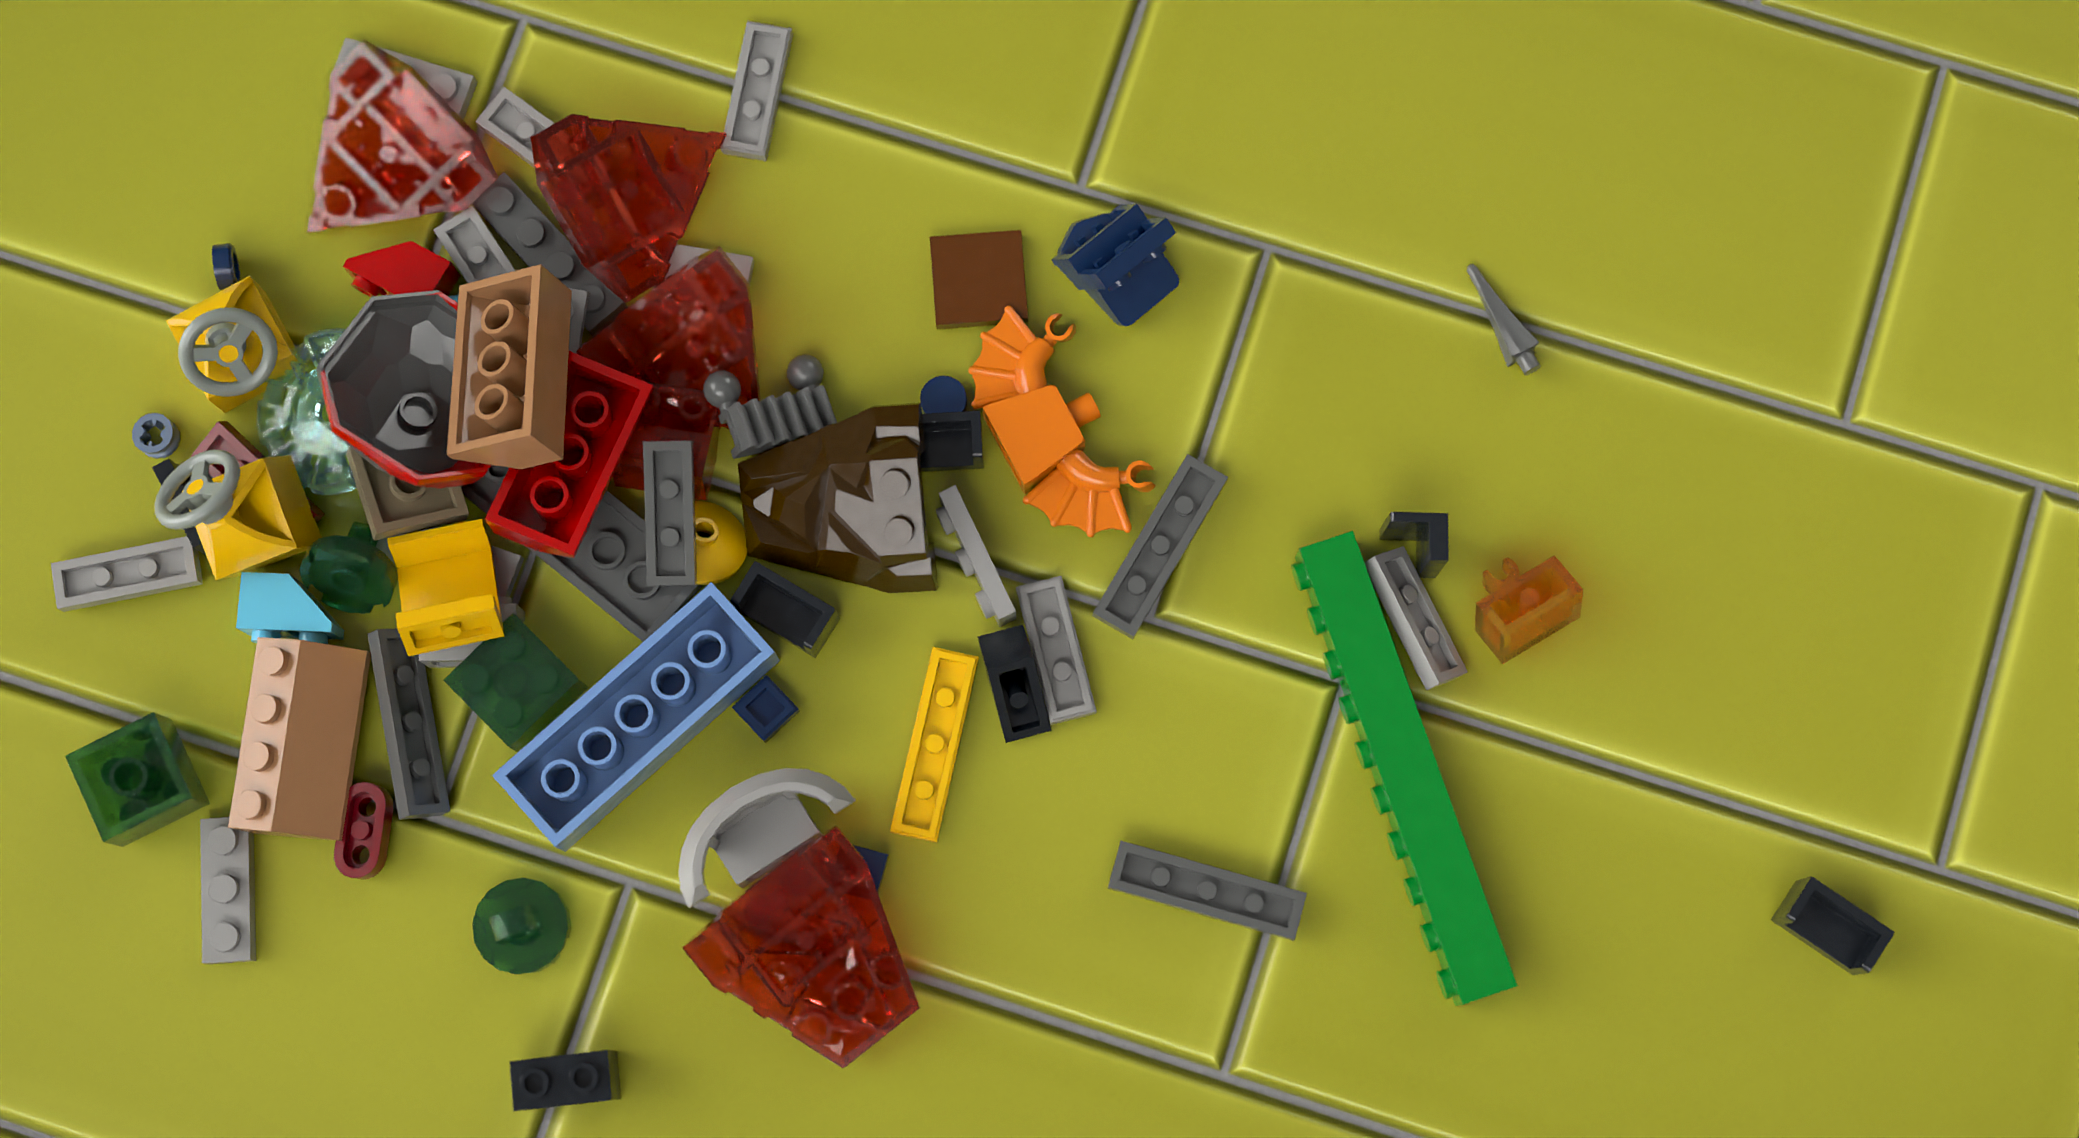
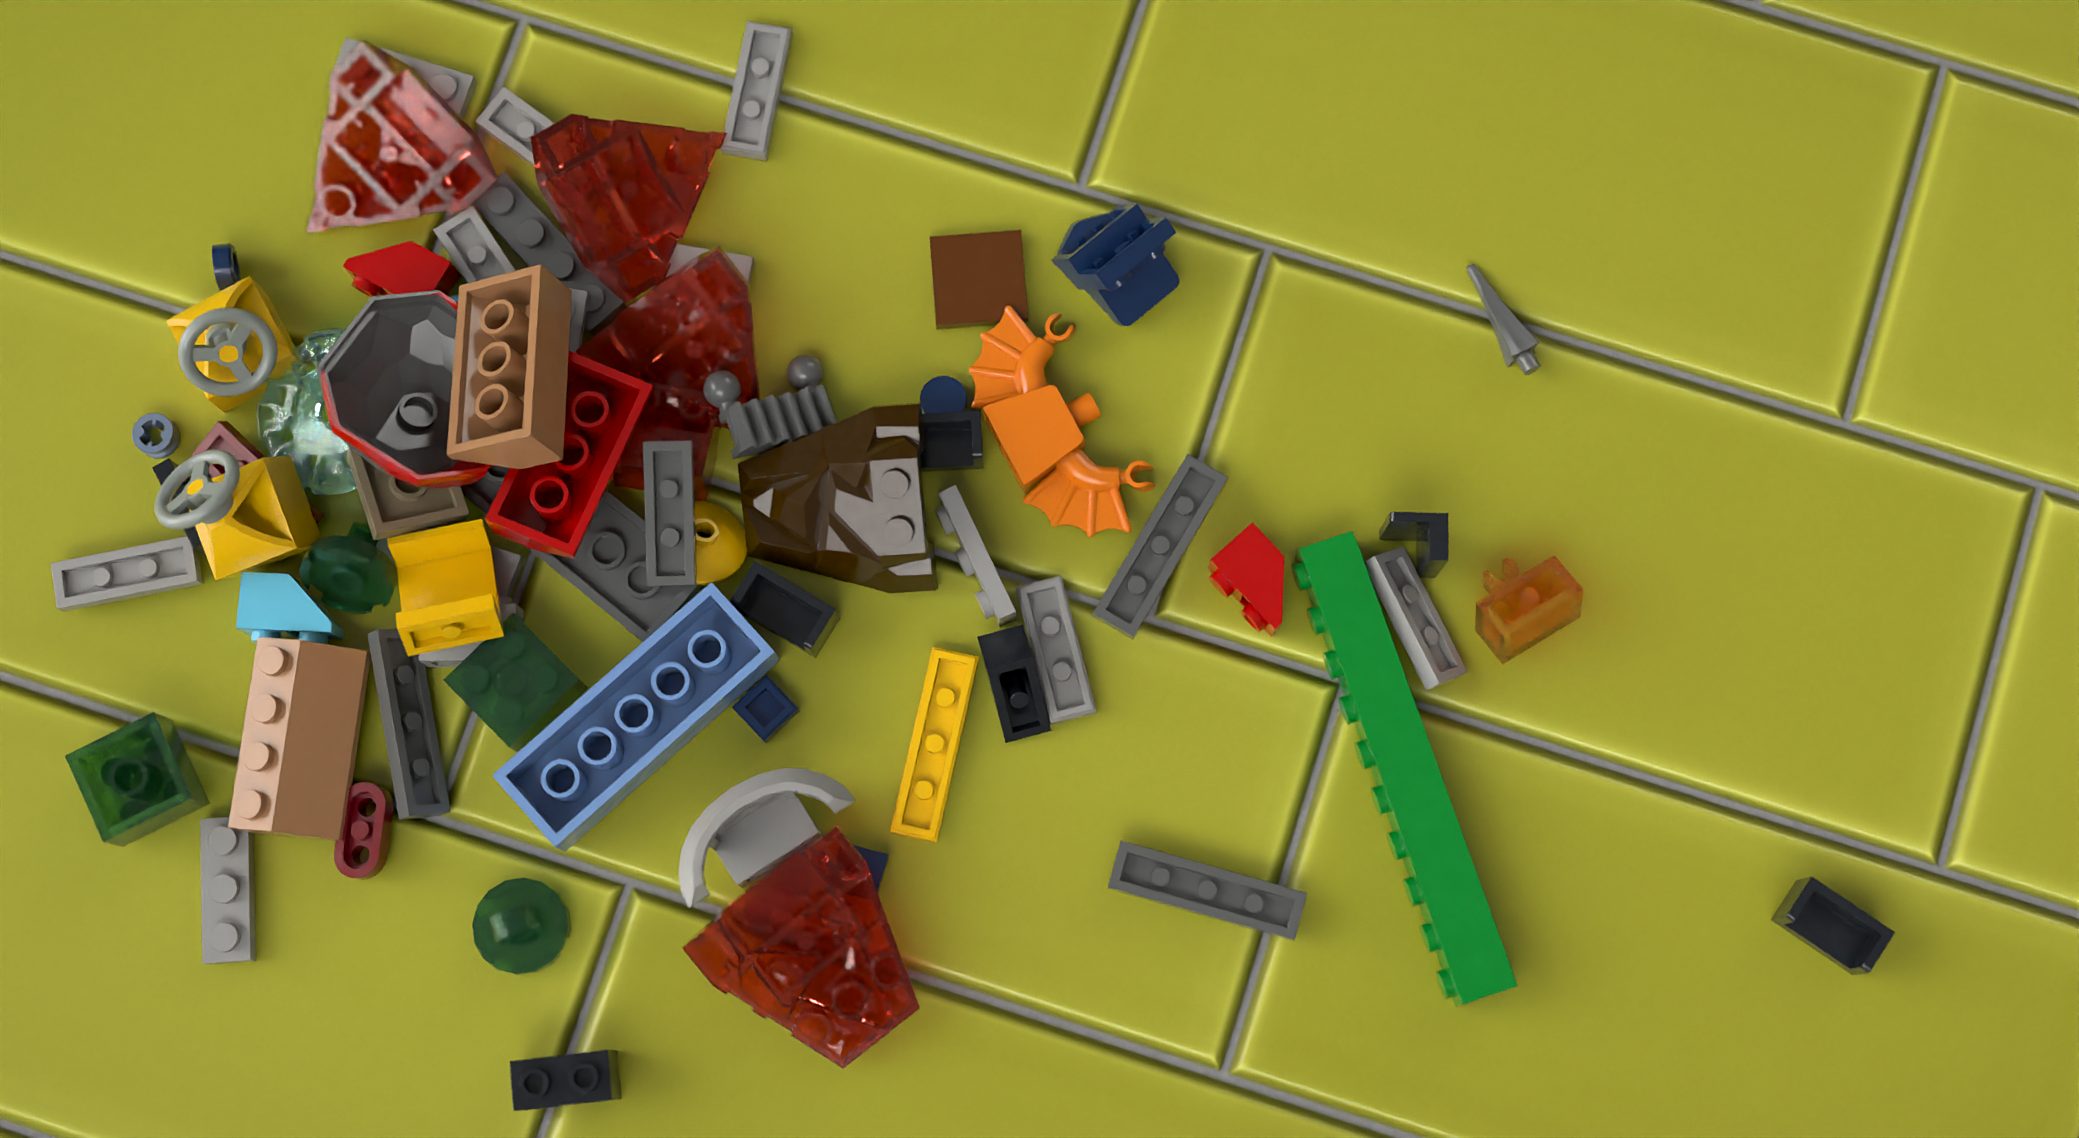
none -> red slope [1208,522,1285,637]

